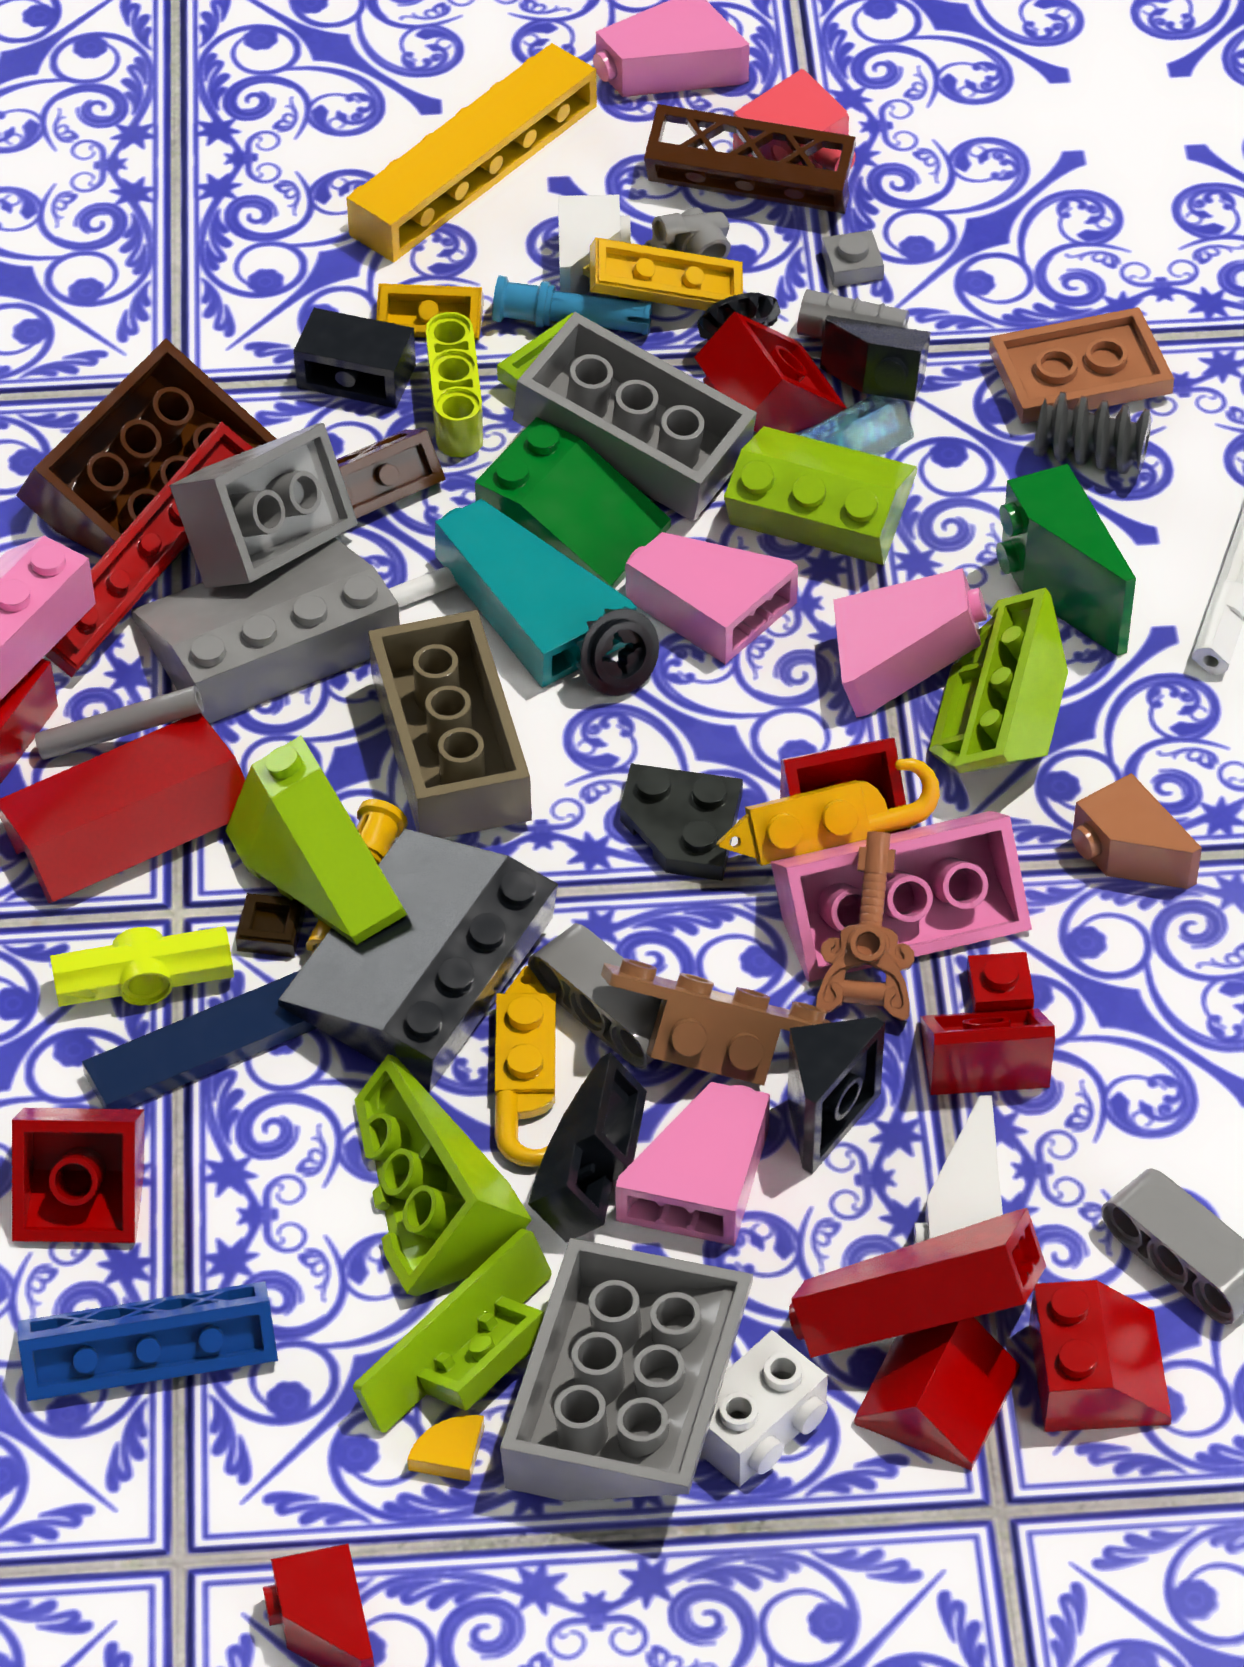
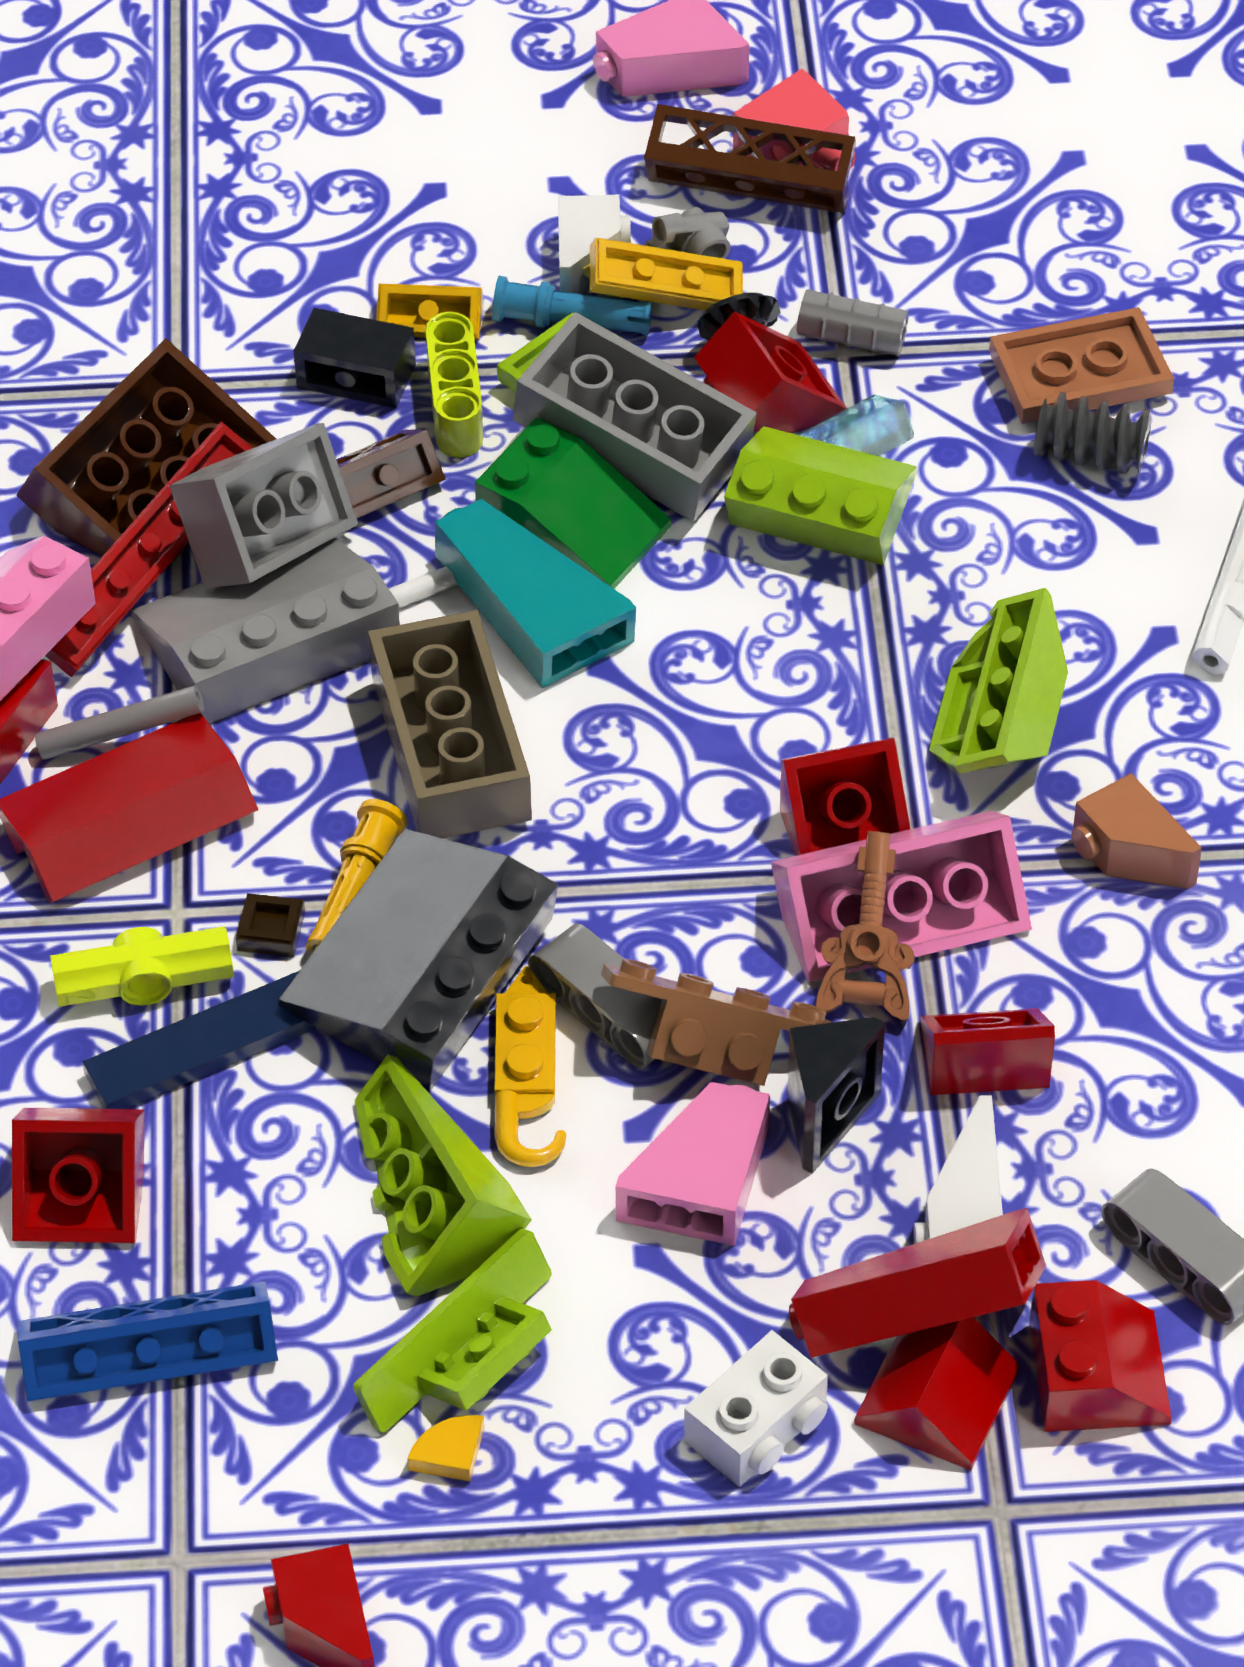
lime wedge [225,735,407,945] -> none
yellow brick [346,43,597,263] -> none
light grey slope [500,1238,753,1501] -> none
black slope [528,1052,647,1243] -> none
black gear [576,606,659,696] -> none
pearl dark grey plate [620,763,743,881] -> none
bright pink slope [625,532,798,665] -> none
yellow plate [716,758,940,866] -> none
black slope [820,315,931,402] -> none
light grey plate [821,230,884,287] -> none
bright pink slope [833,568,987,718] -> none
red plate [967,952,1034,1012] -> none
green slope [996,464,1136,656] -> none

